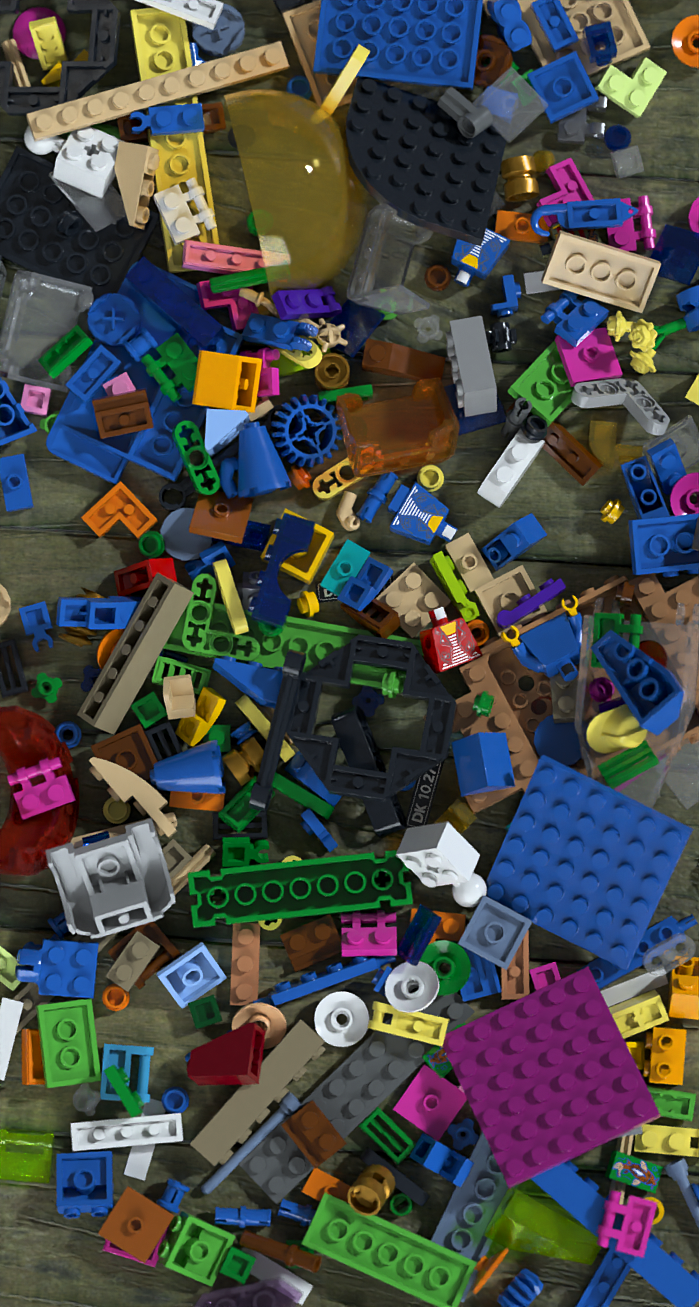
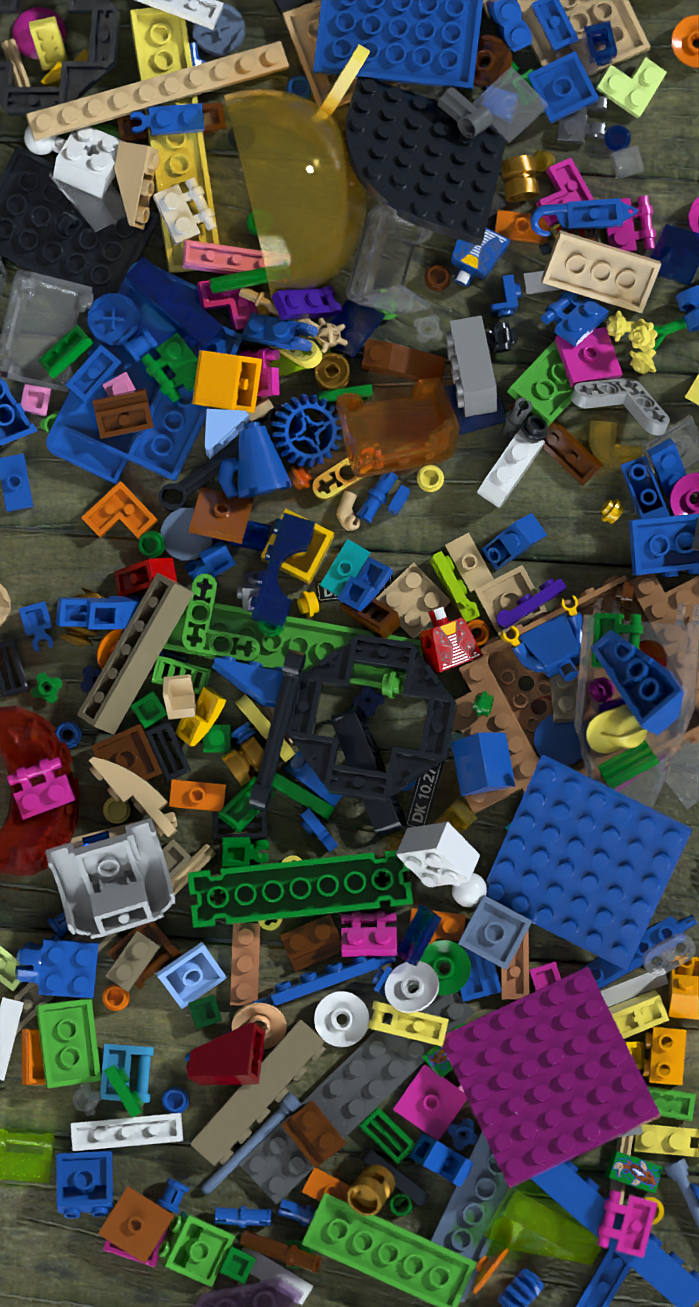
white sticker [124,1098,166,1181] -> none
blue cone [149,740,226,794] -> none
green beam [172,421,220,495] -> none
light yellow beam [212,559,249,635] -> none
blue torso [389,482,458,545] -> none

